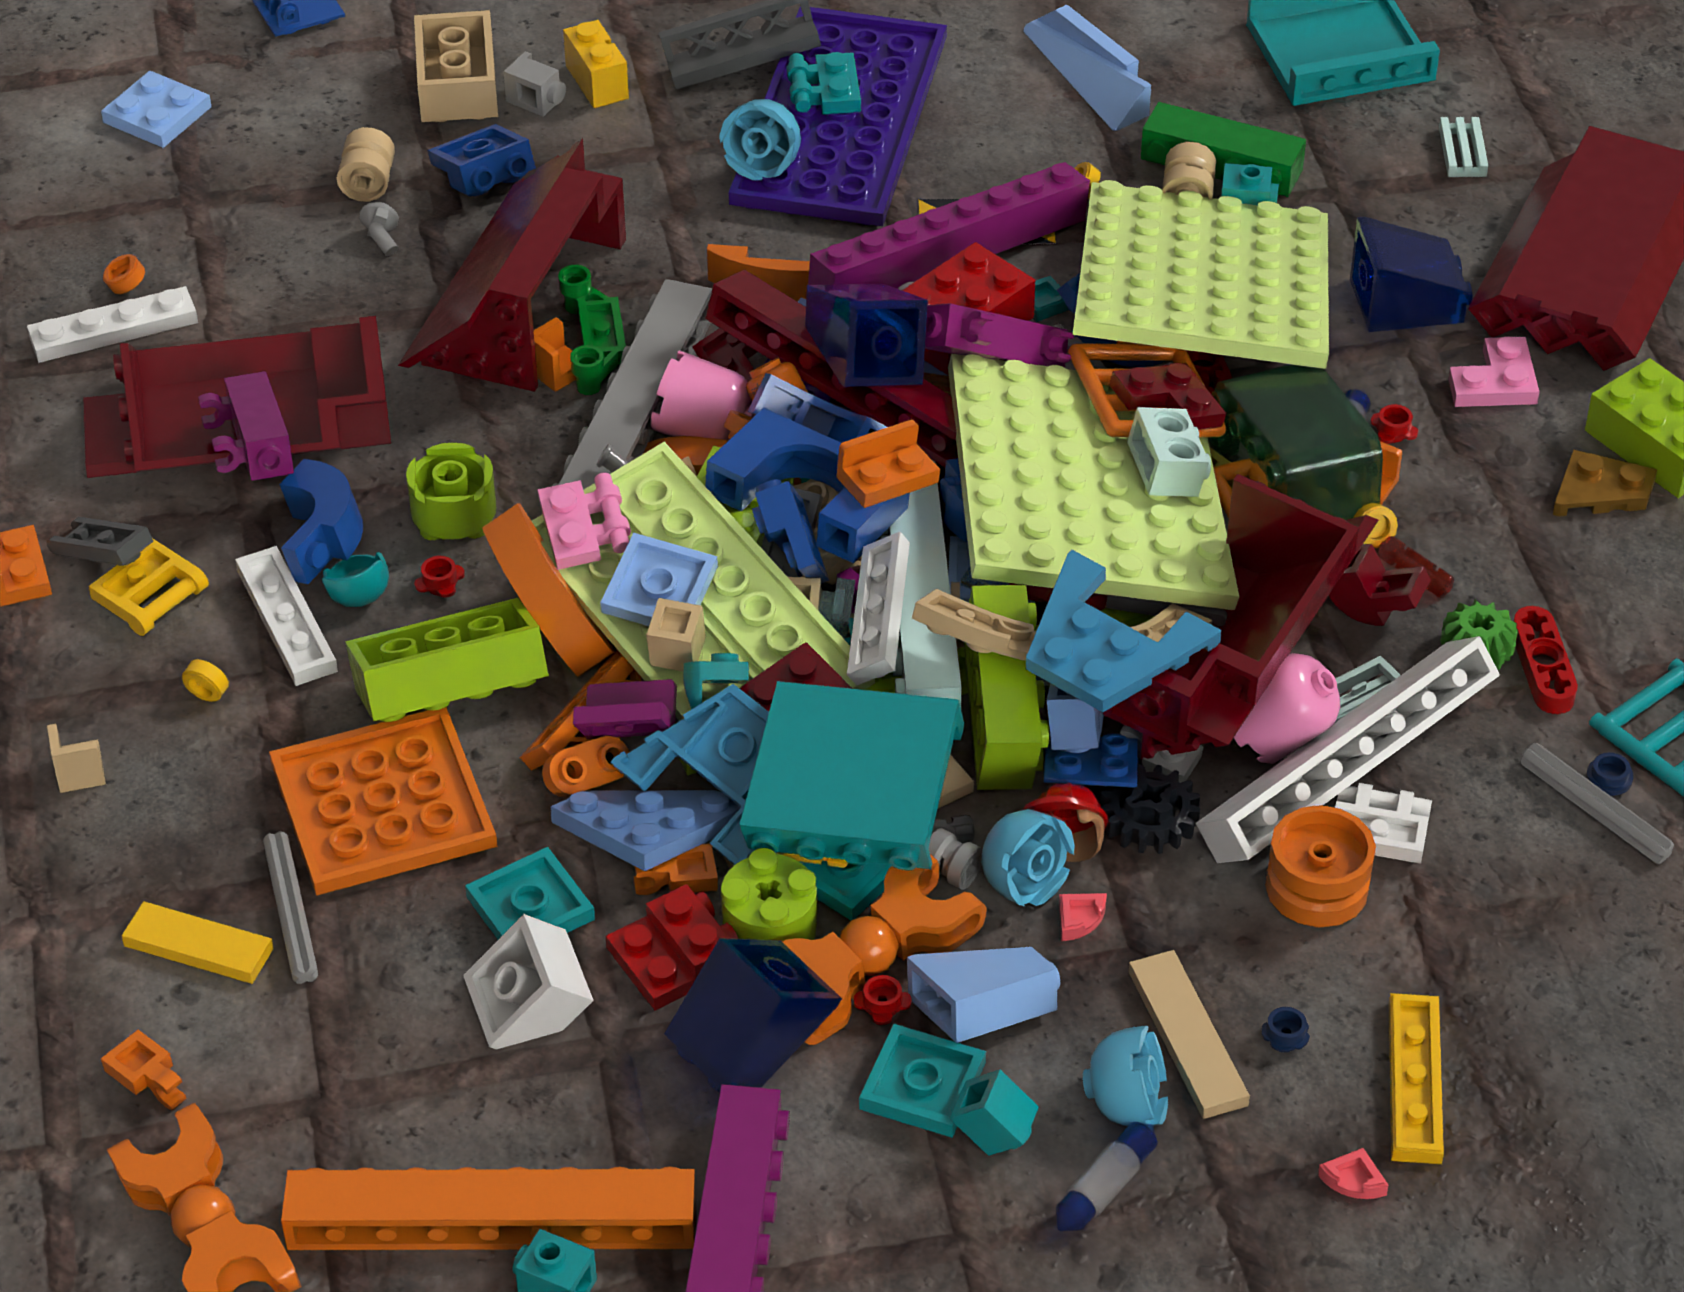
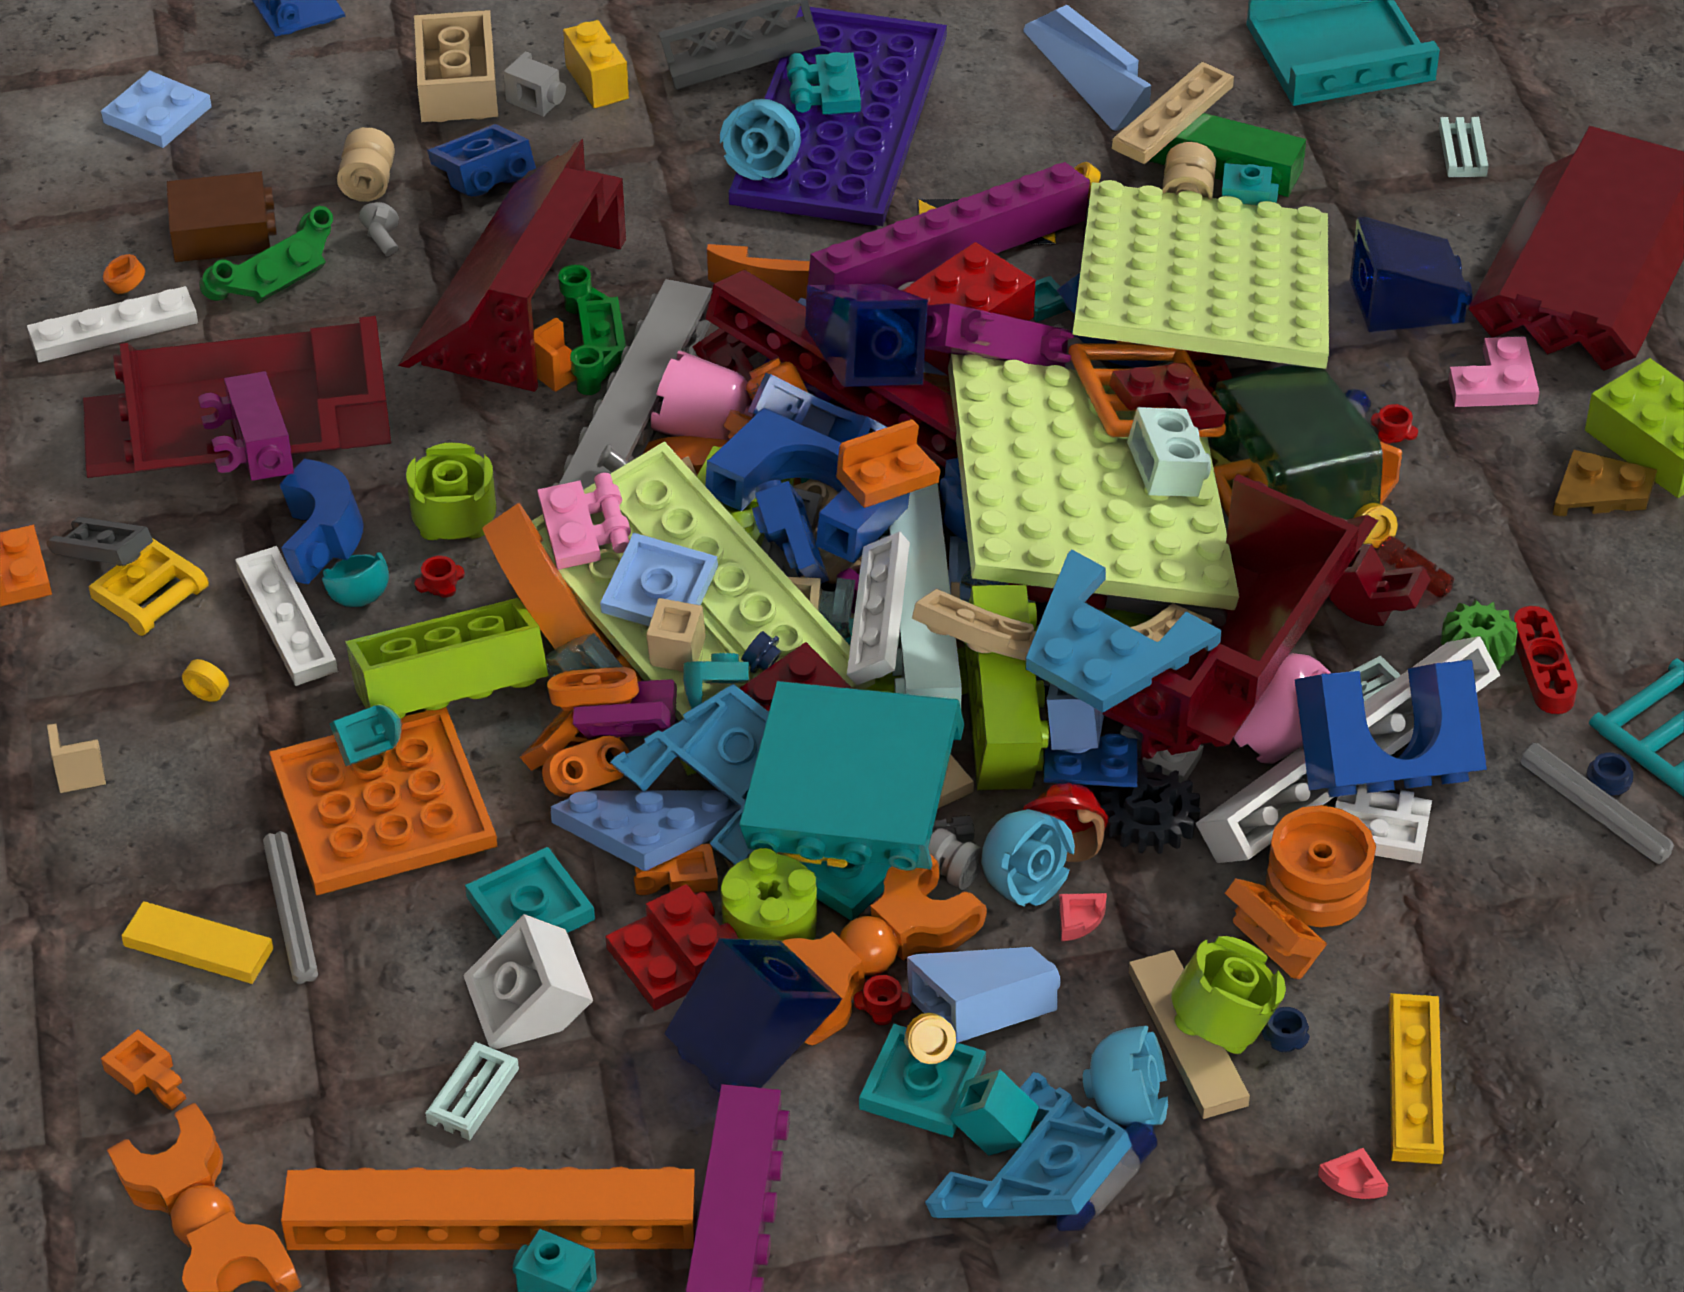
none -> reddish brown brick [167,171,277,262]
none -> green plate [199,206,333,303]
none -> teal plate [330,705,402,766]
none -> light aqua tile [425,1042,519,1141]
none -> clear light blue slope [545,633,623,675]
none -> orange plate [547,667,639,711]
none -> dark blue plate [741,631,782,673]
none -> yellow tile [904,1013,956,1064]
none -> dark azure wing [925,1072,1132,1218]
none -> tan tile [1112,62,1234,164]
none -> lime brick [1171,936,1286,1054]
none -> orange bracket [1225,878,1327,980]
none -> blue arch [1295,660,1487,798]

